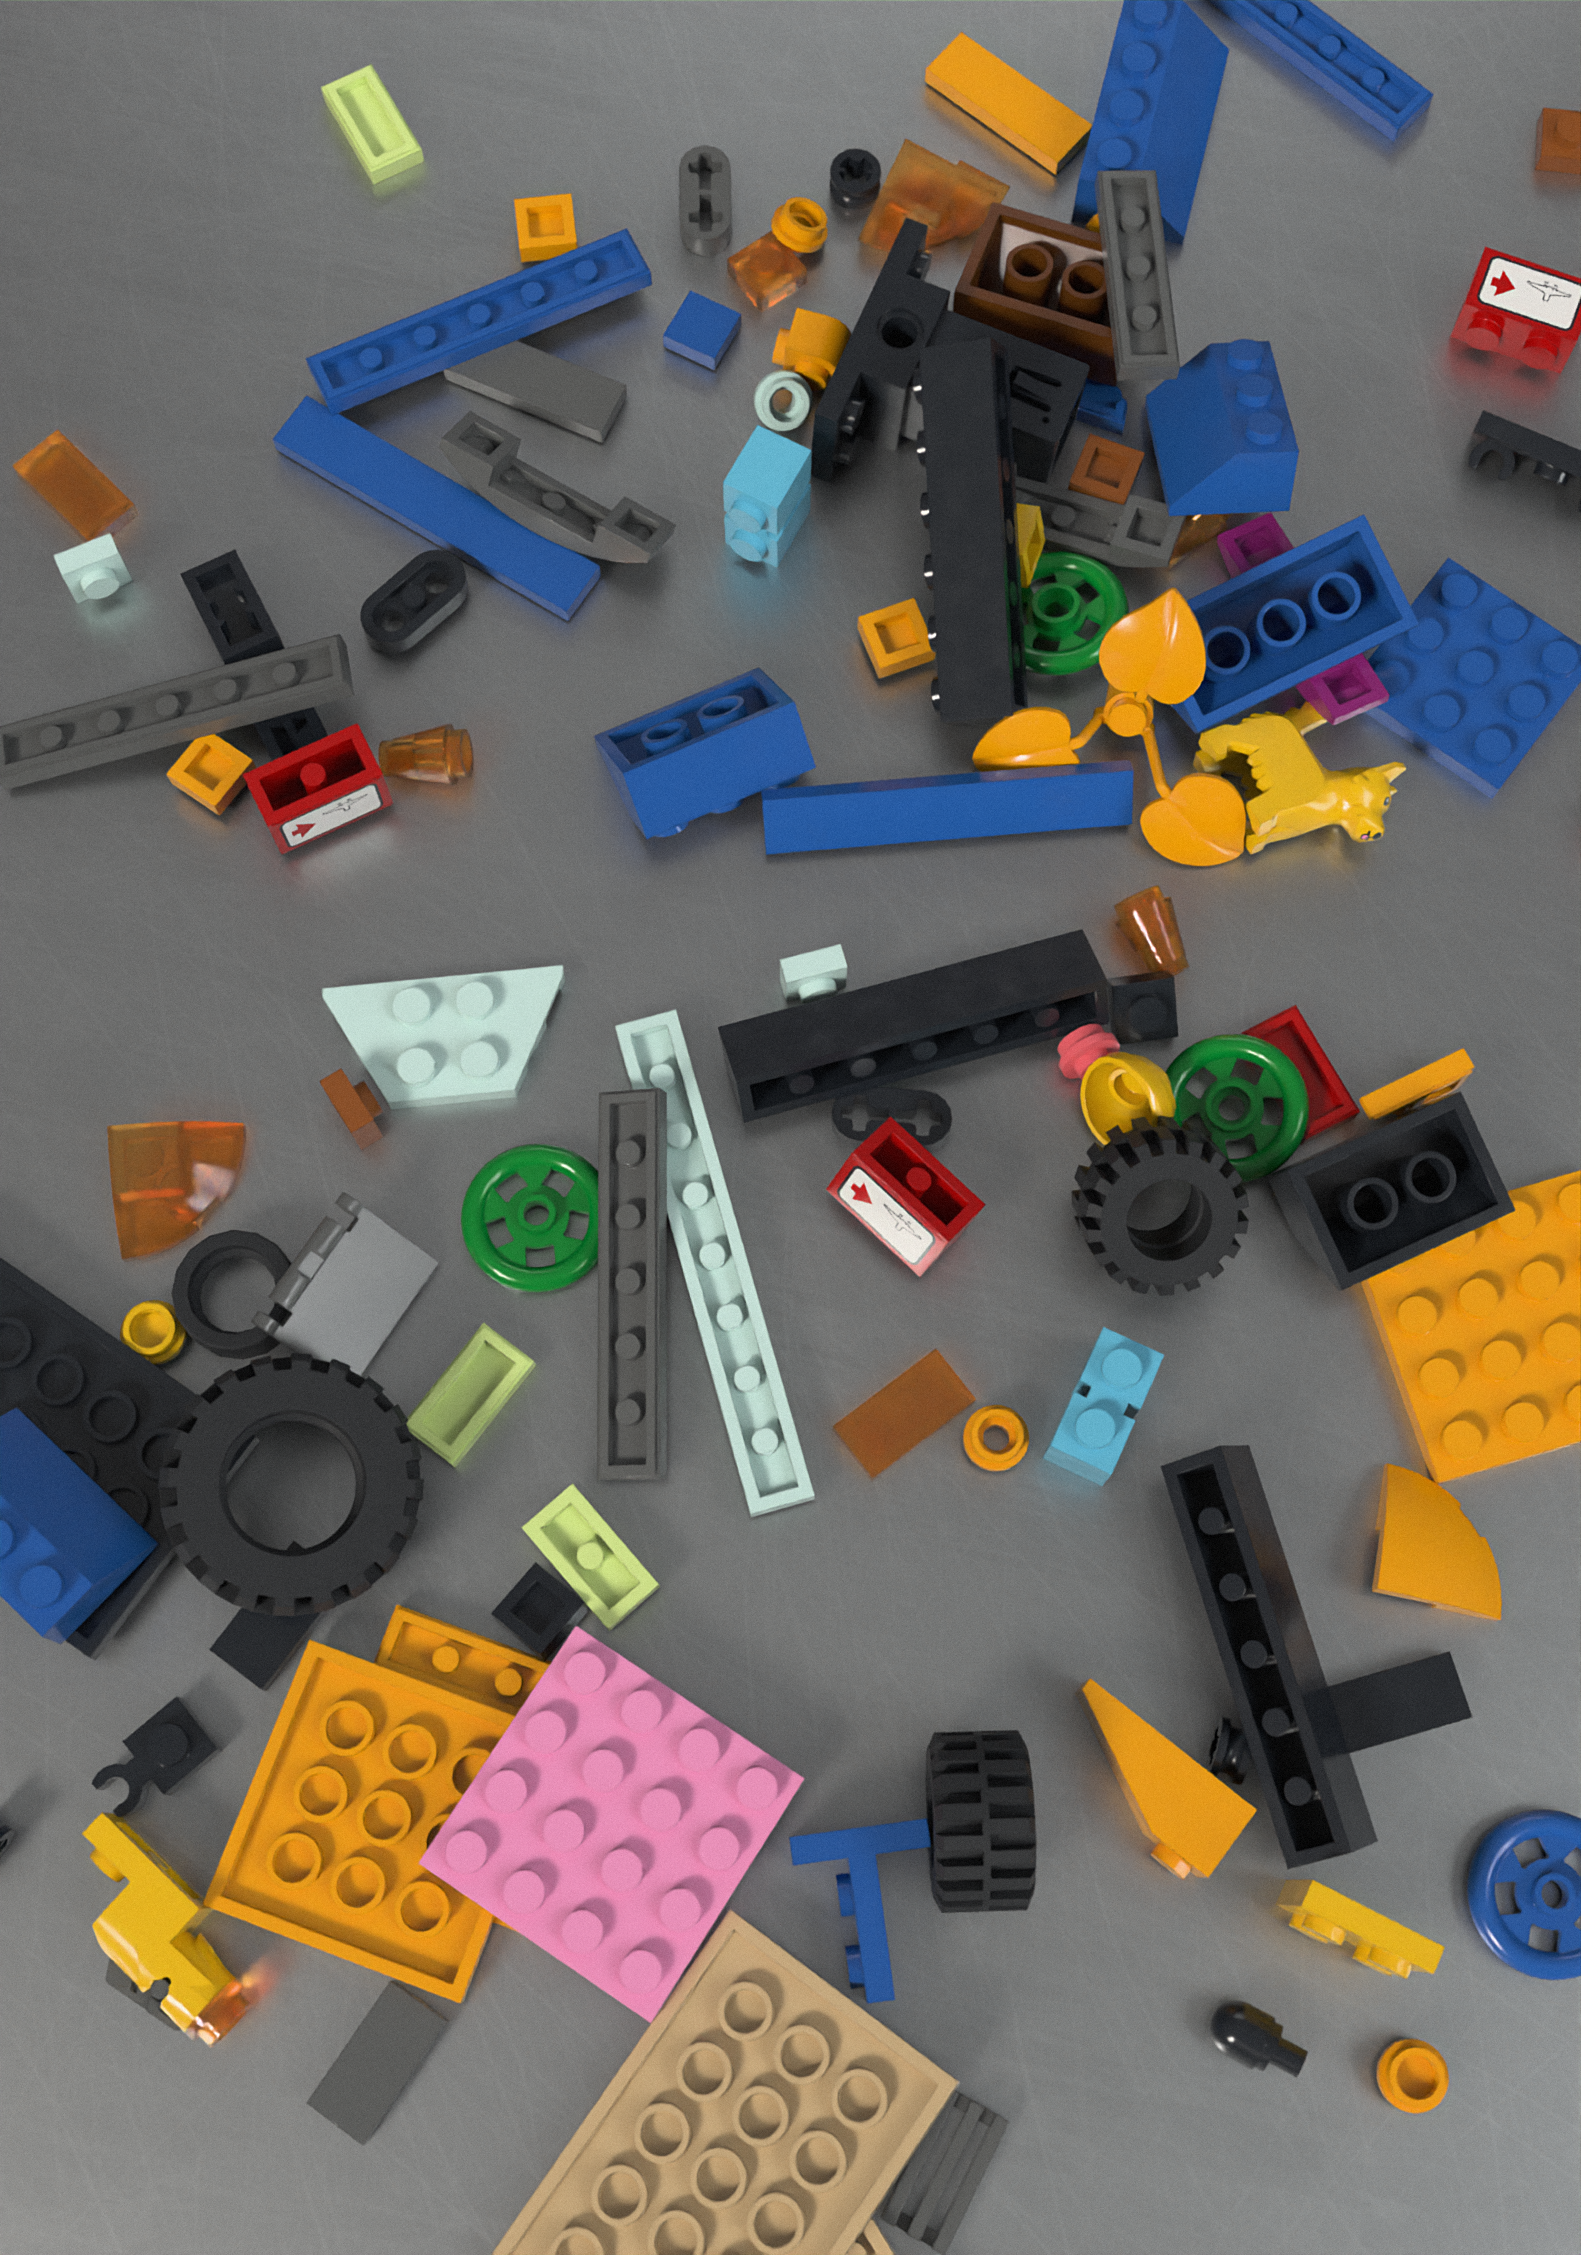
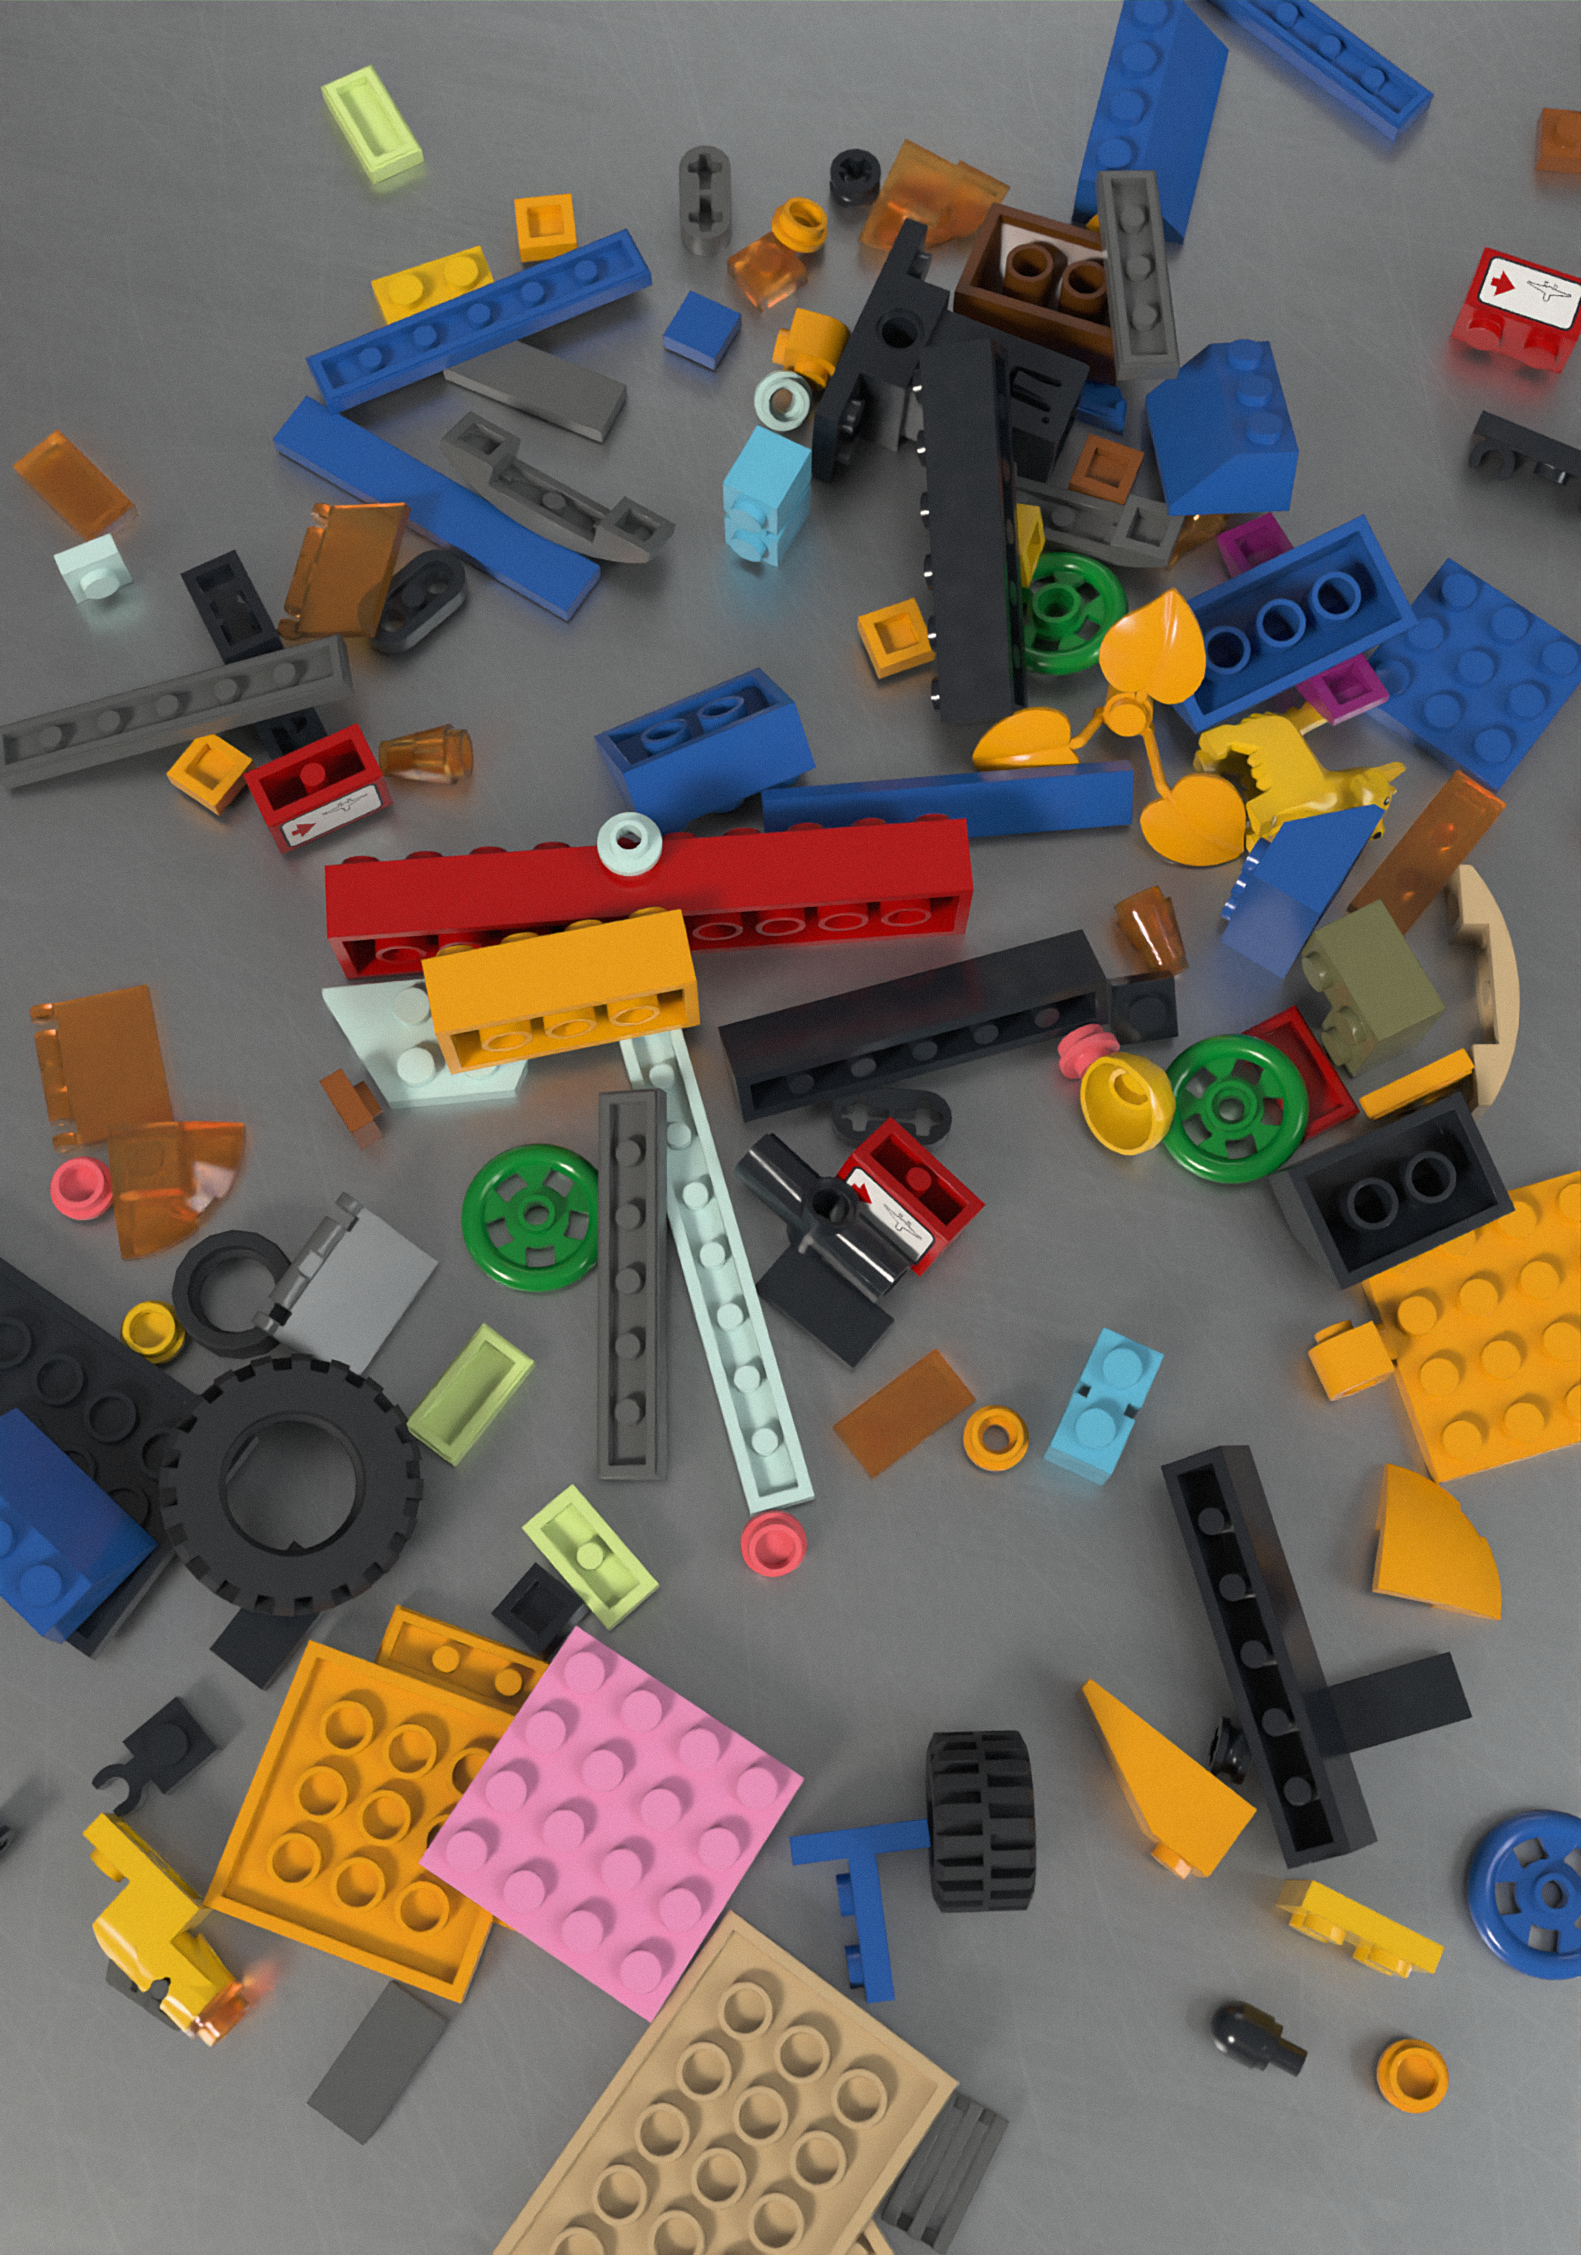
light aqua plate [780,944,847,1004] -> none
light orange tile [925,32,1092,175] -> none
black tyre [1072,1116,1249,1296] -> none
none -> clear orange piece [29,984,176,1153]
none -> coral plate [50,1156,117,1220]
none -> clear orange piece [277,503,411,641]
none -> red brick [325,814,974,980]
none -> yellow plate [371,245,495,326]
none -> light orange brick [421,907,701,1075]
none -> light aqua plate [597,812,662,876]
none -> black piece [732,1132,915,1304]
none -> coral plate [740,1510,807,1577]
none -> black tile [755,1244,895,1372]
none -> blue slope [1220,804,1386,979]
none -> olive brick [1301,898,1446,1080]
none -> light orange plate [1308,1320,1397,1401]
none -> clear orange tile [1346,769,1507,936]
none -> tan slope [1444,865,1520,1122]

